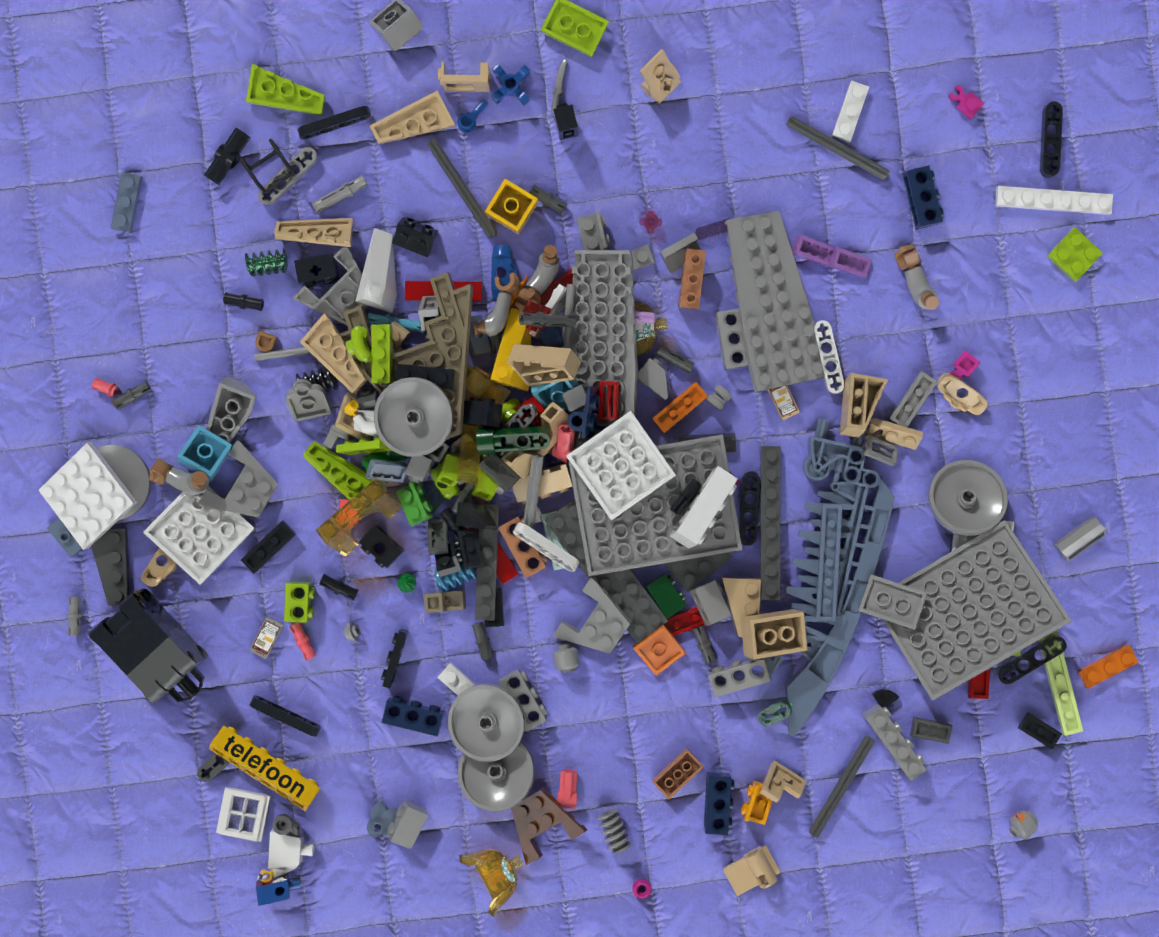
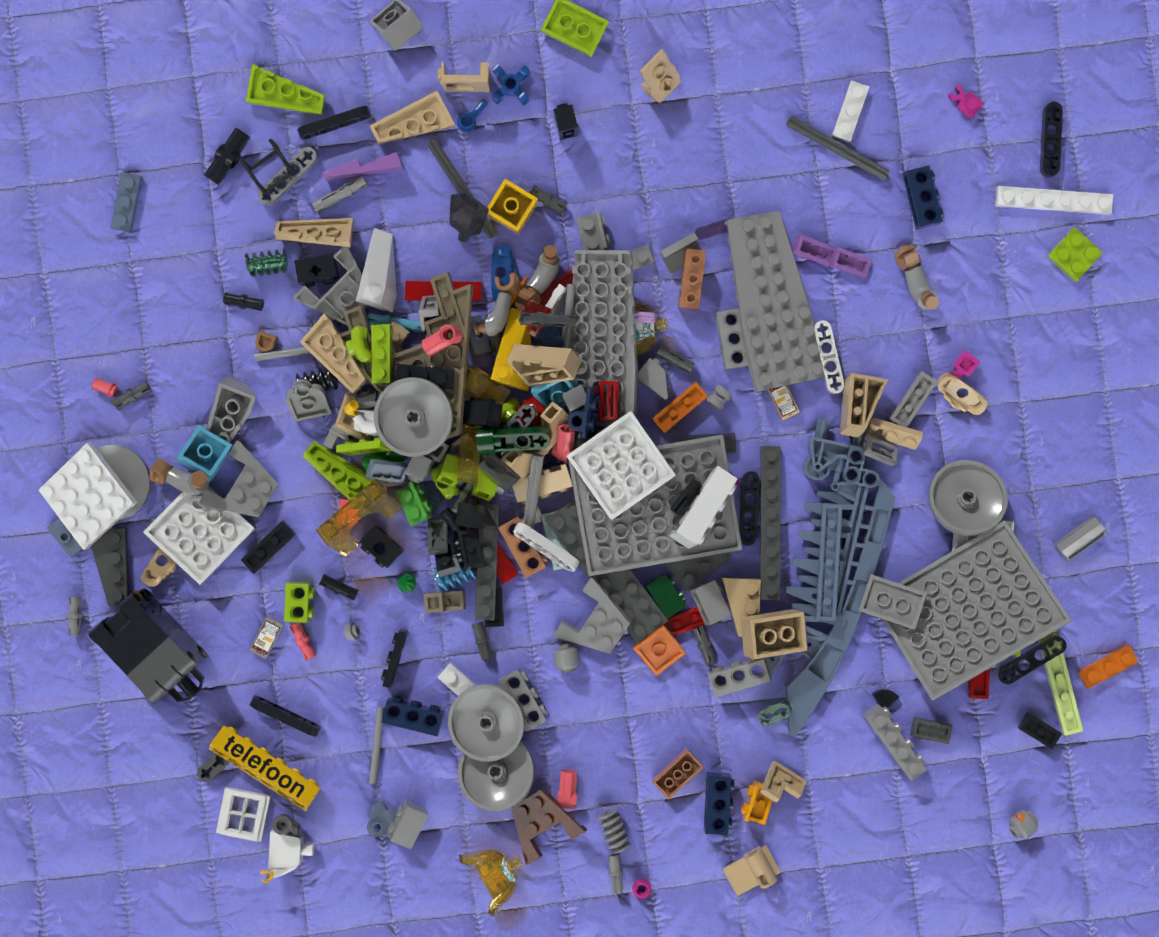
blue torso [256,873,301,906] -> none
black bracket [392,217,438,257] -> none
light grey piece [550,59,567,113] -> none
clear pink plate [639,210,662,234] -> none
dark grey axle [809,736,875,838] -> none
none -> medium lavender slope [322,152,404,182]
none -> light grey bar [369,706,385,784]
none -> coral piece [422,325,463,356]
none -> clear smoke torso [450,192,489,242]
none -> light grey axle [608,854,623,894]

